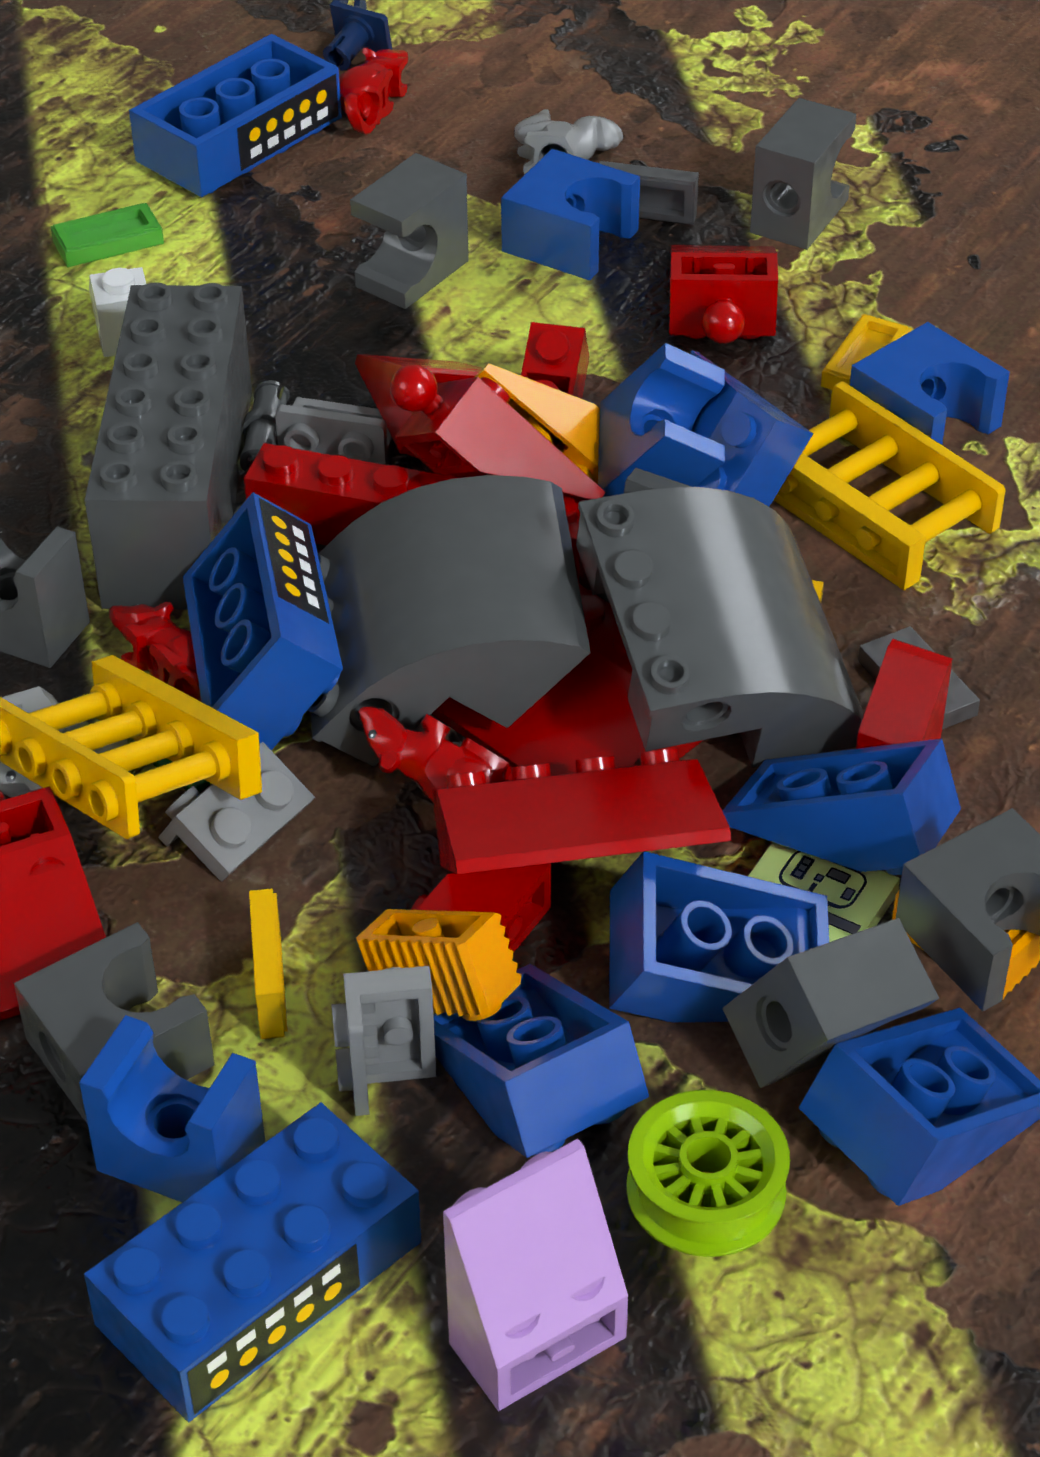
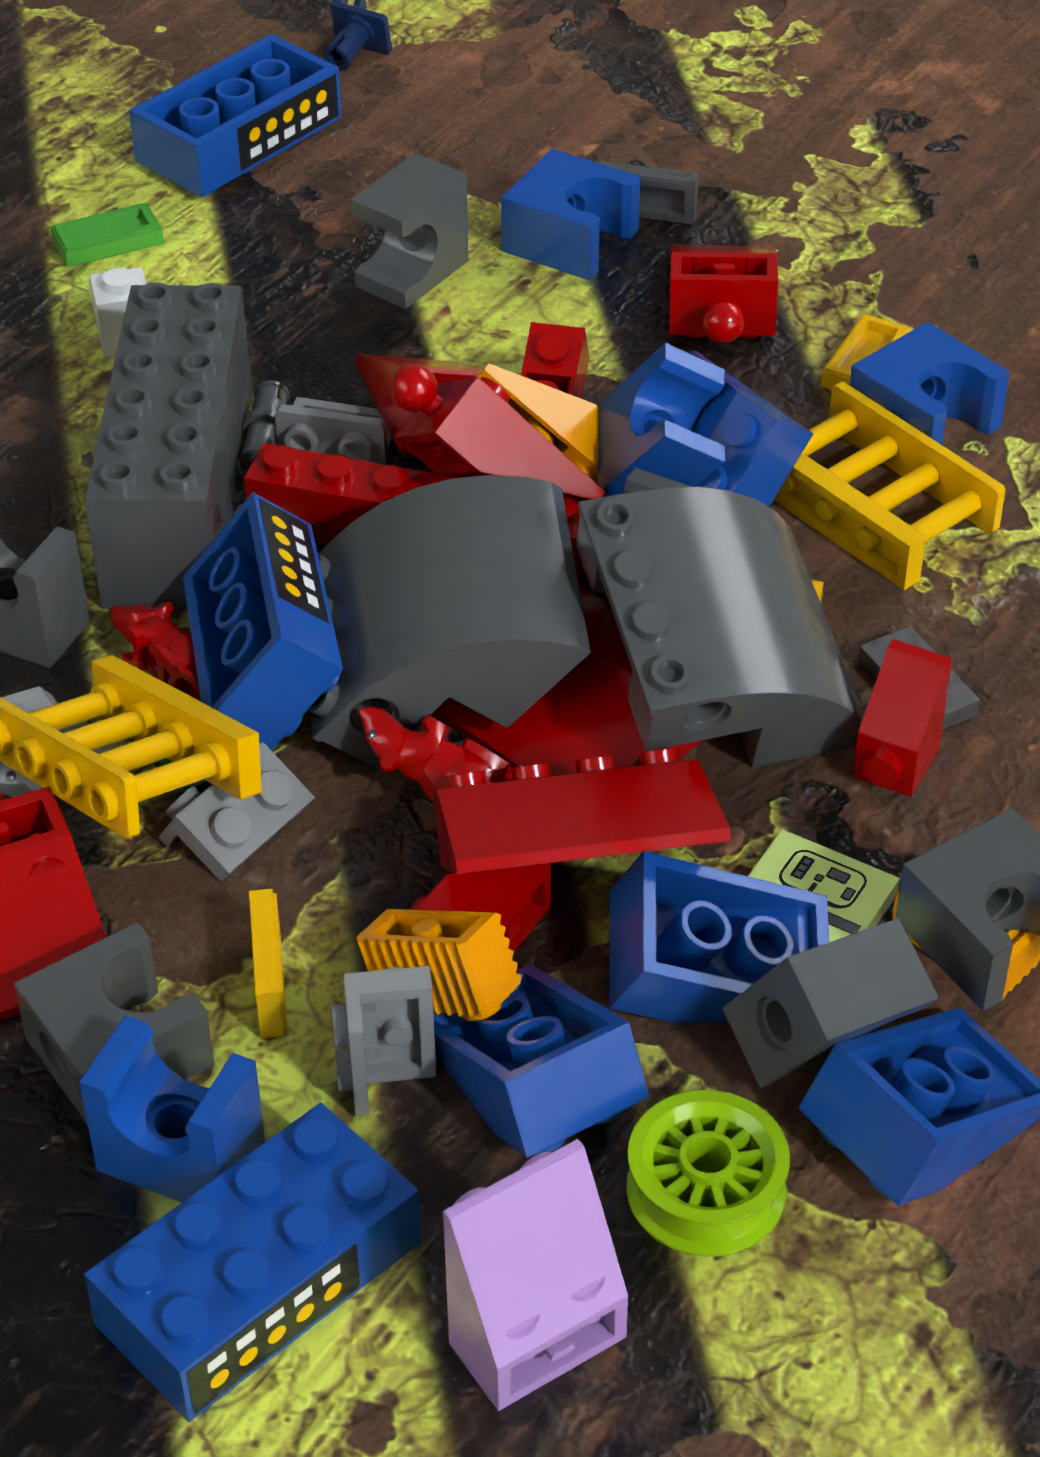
red animal [339,47,408,134] -> none
light grey animal [514,109,623,175] -> none
blue slope [723,738,961,875] -> none
dark grey piece [750,98,856,250] -> none

